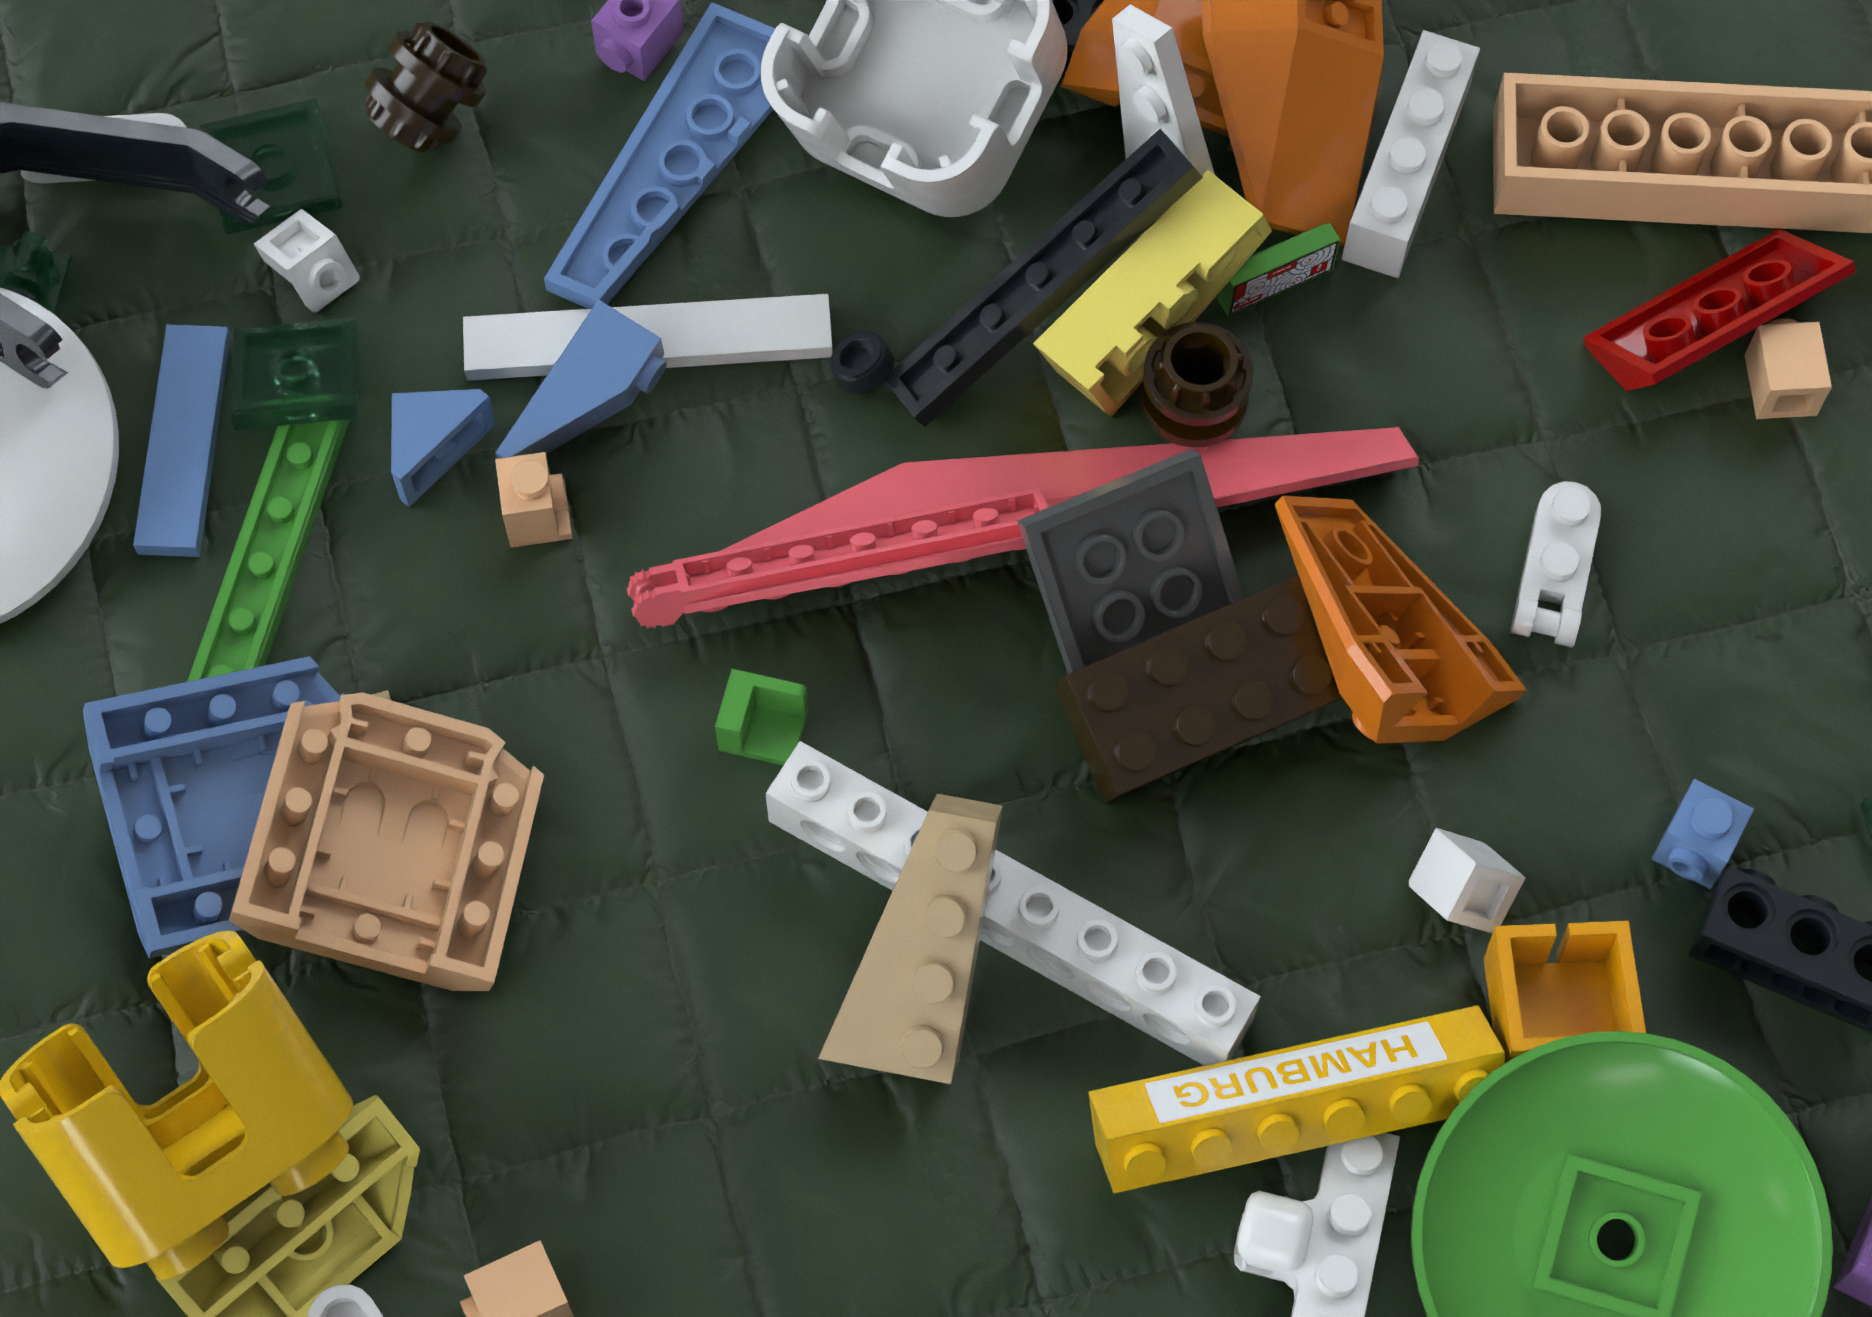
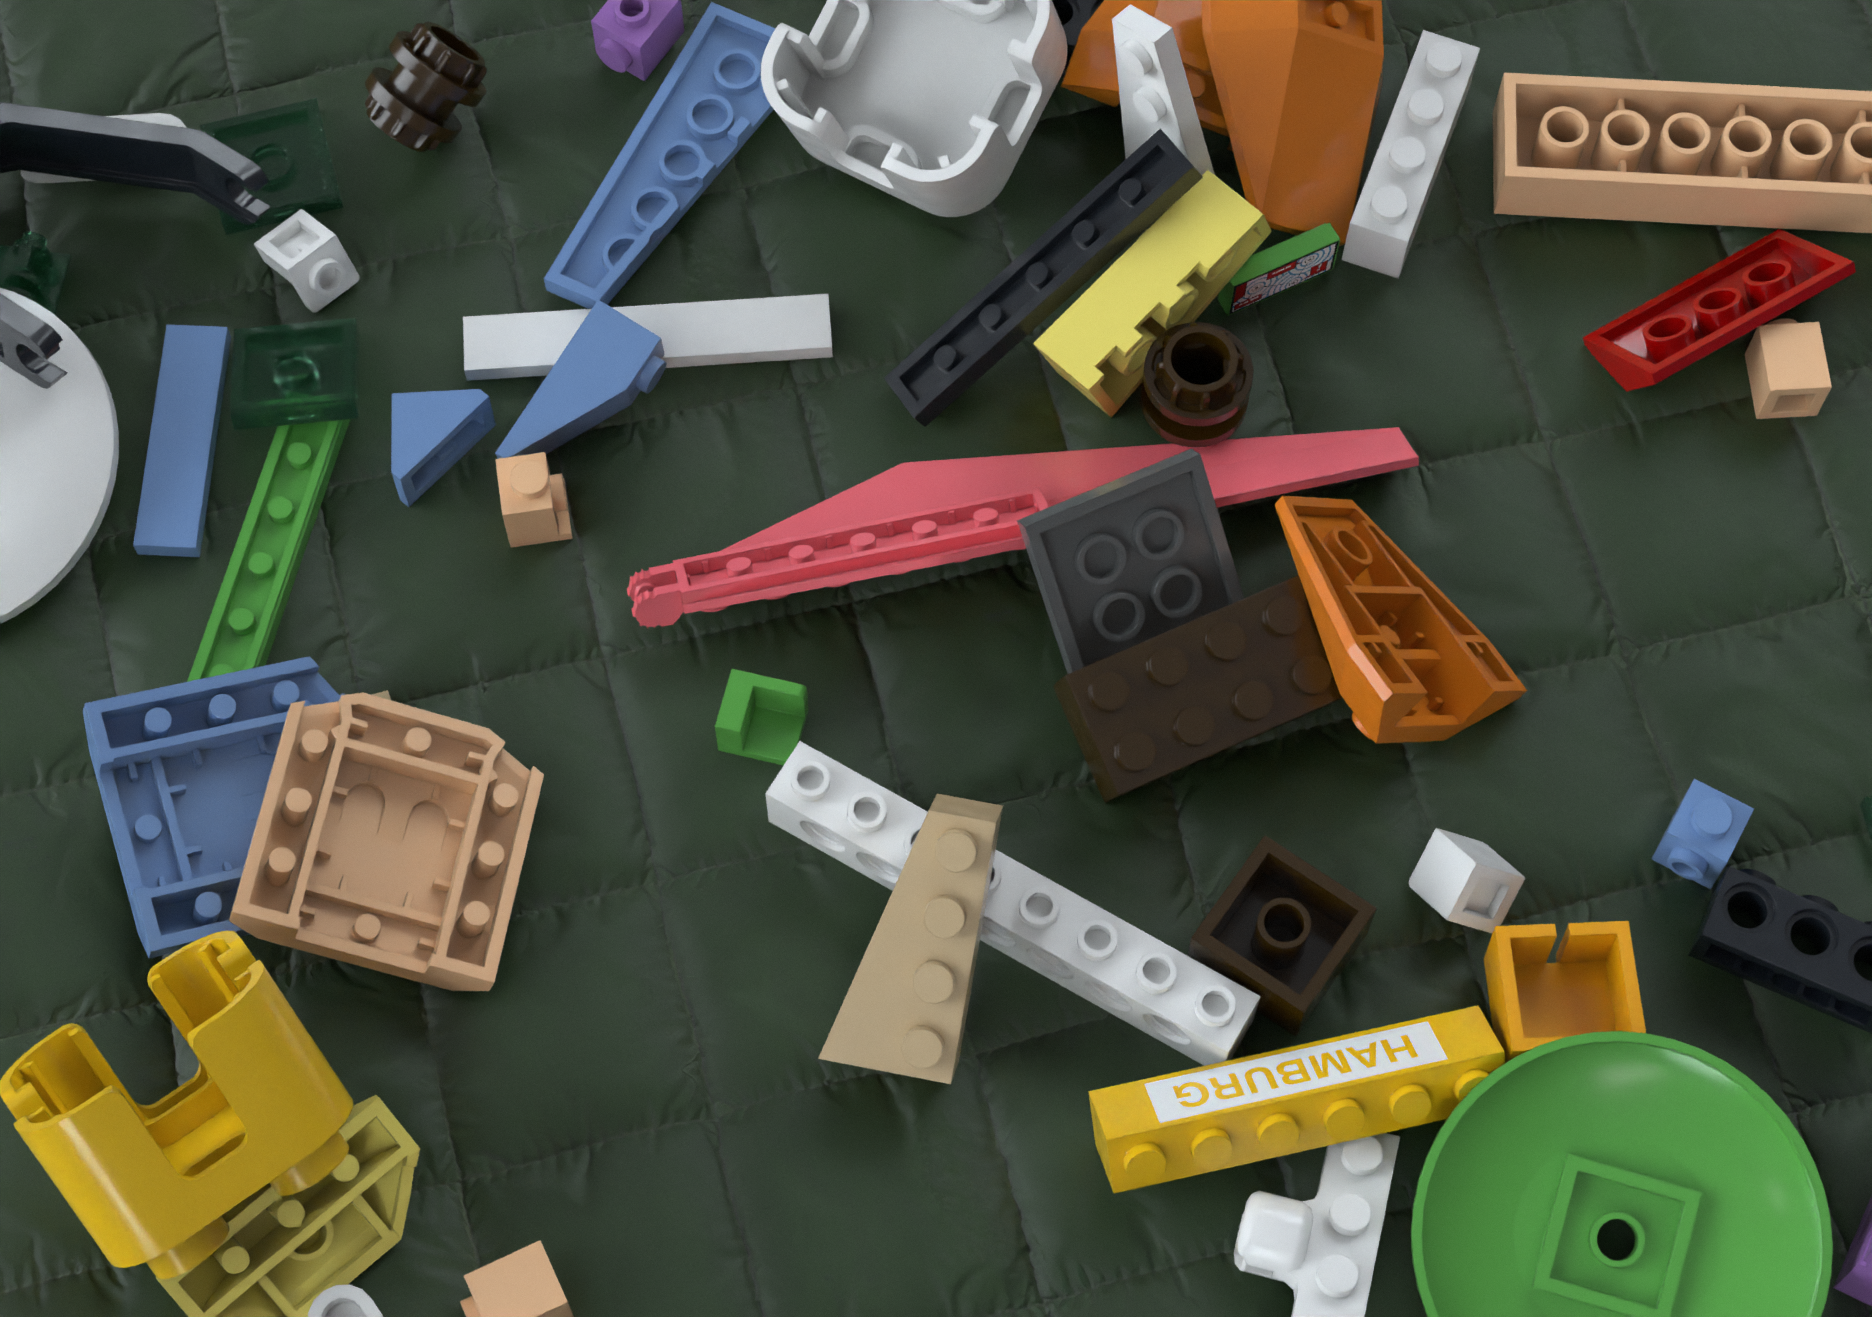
black tile [830,331,894,394] -> none
white plate [1510,481,1601,648] -> none
none -> dark brown brick [1187,835,1377,1037]

